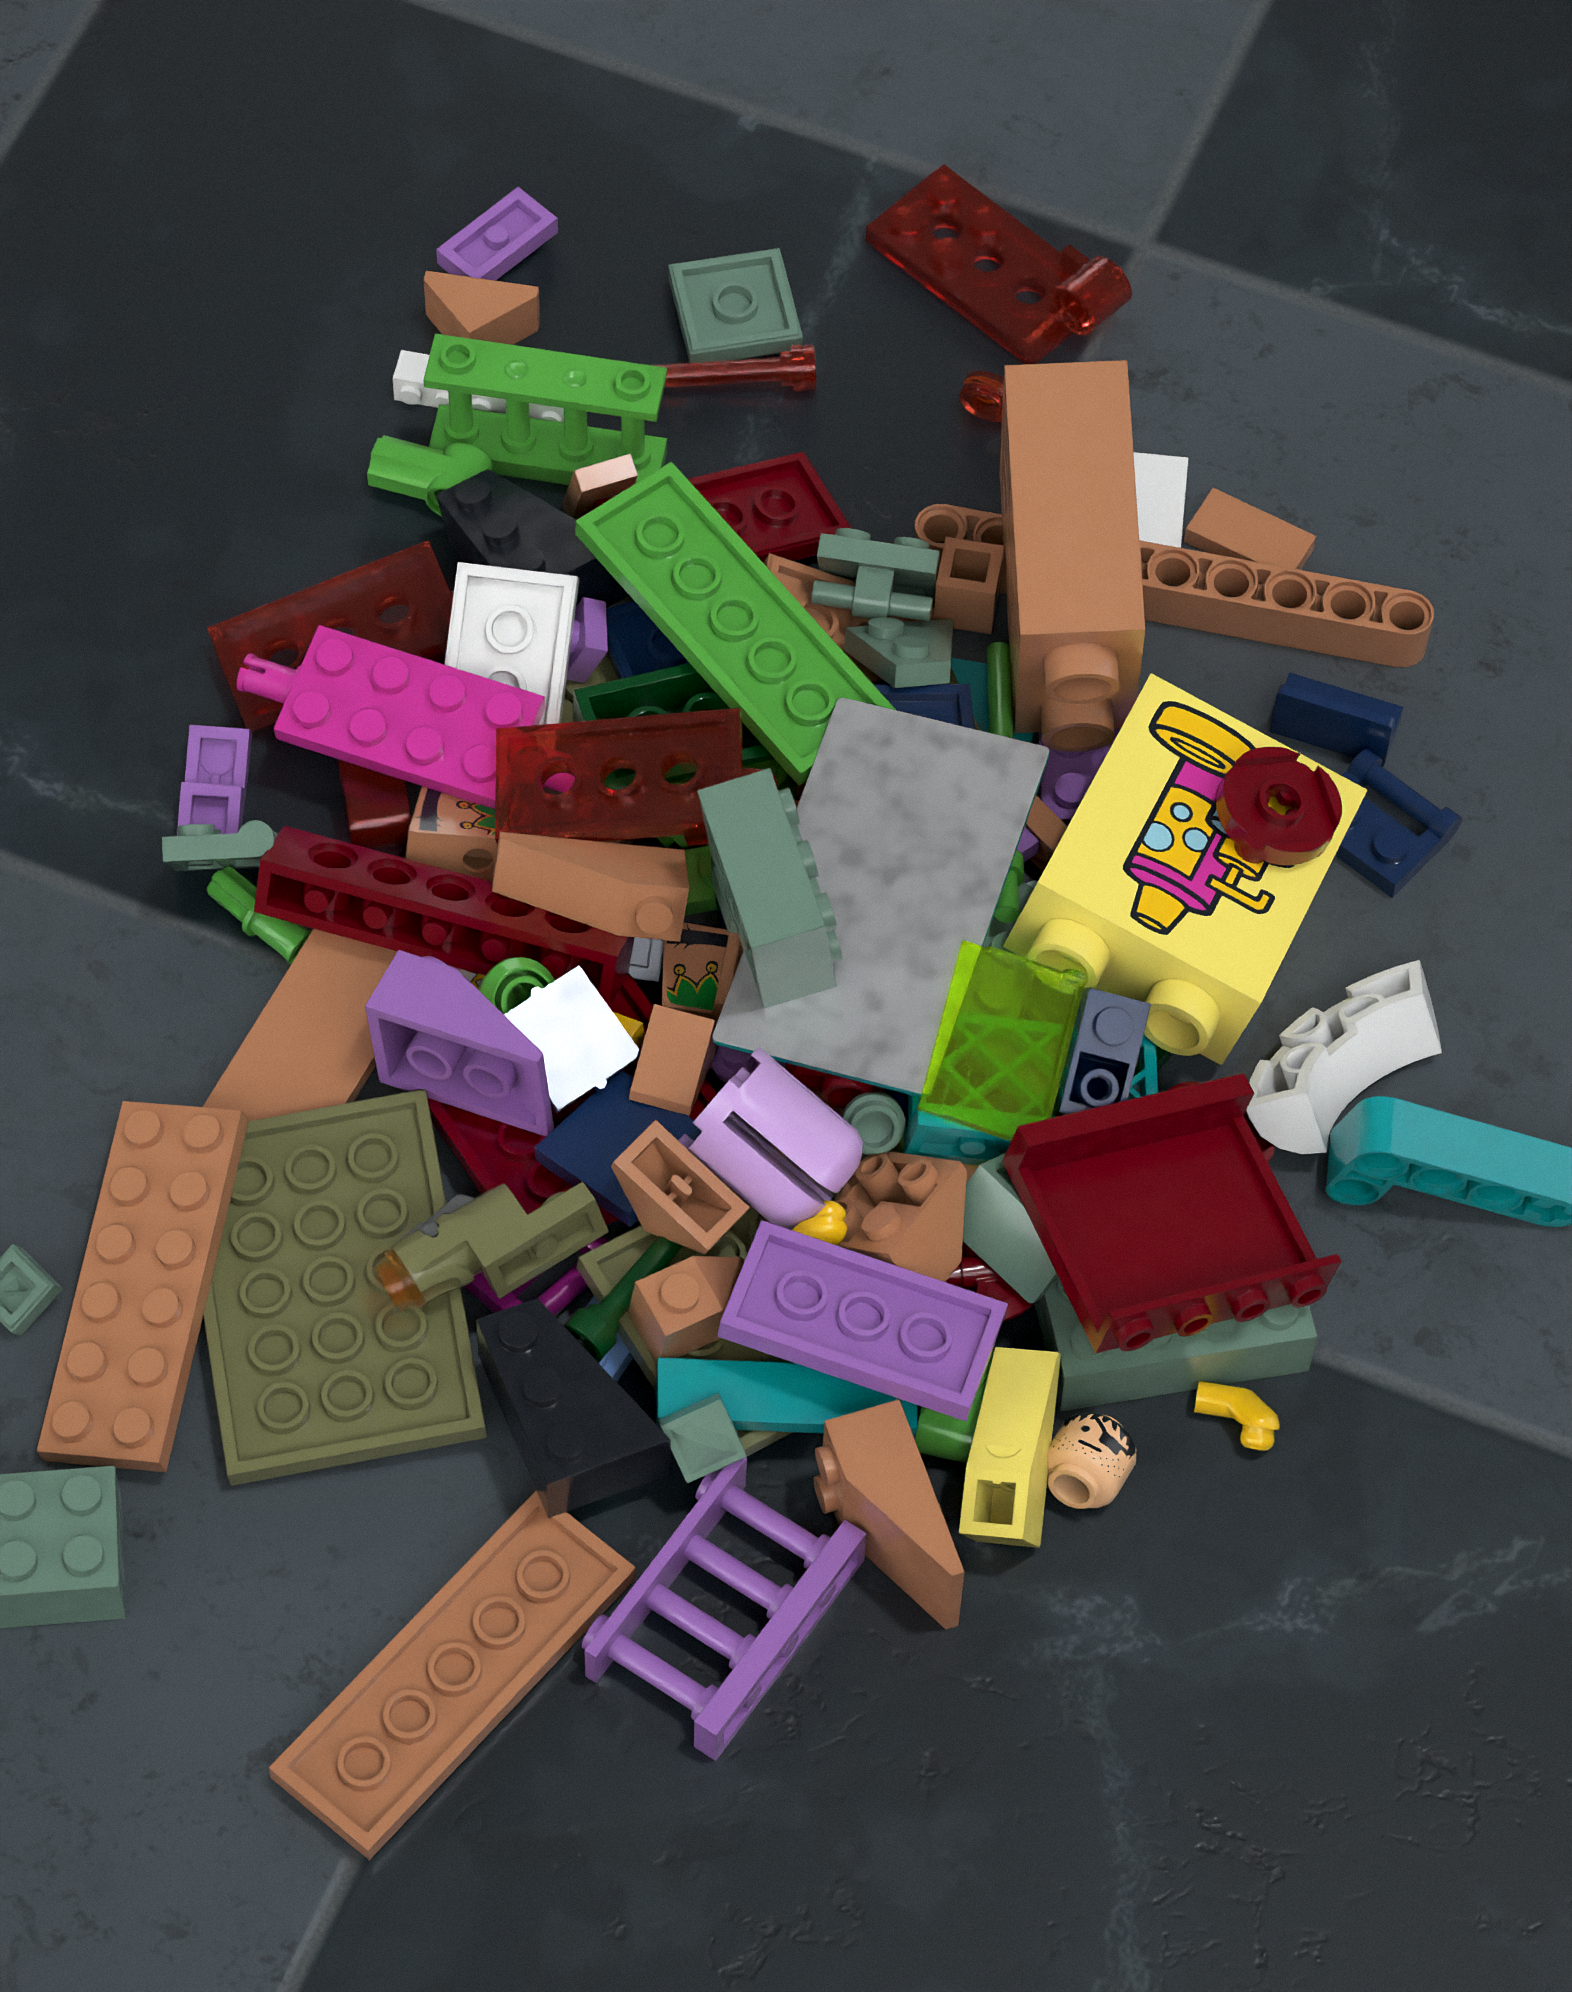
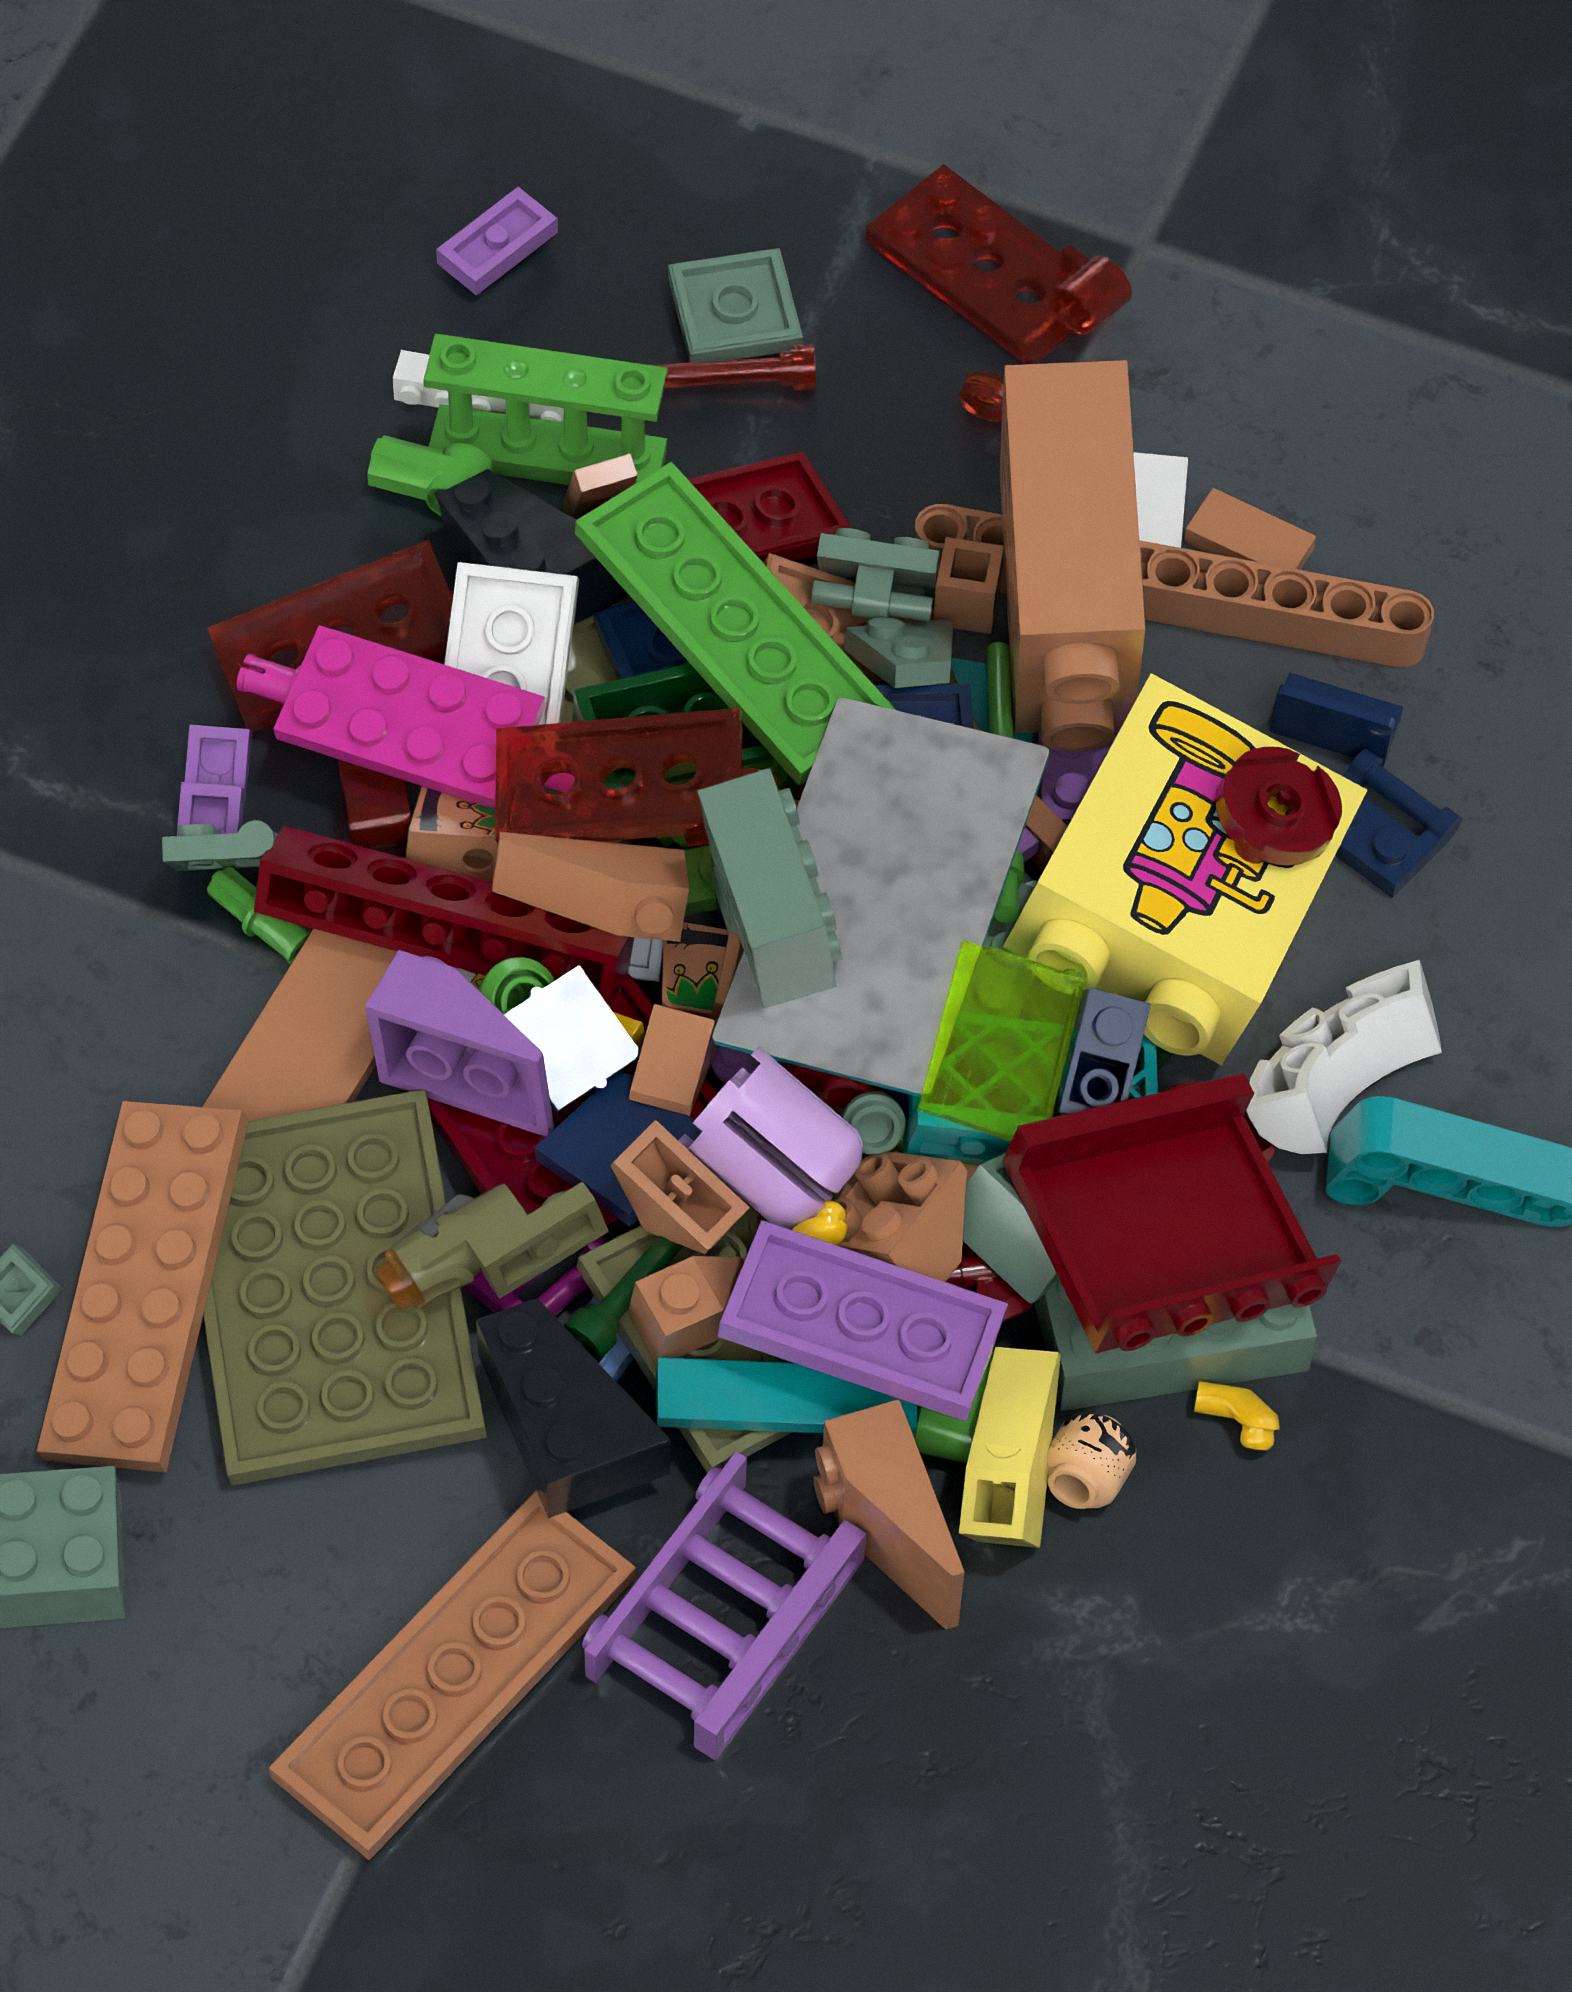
nougat slope [424,271,540,345] -> none
medium lavender plate [567,597,608,683] -> none
sand green tile [659,1393,747,1483] -> none

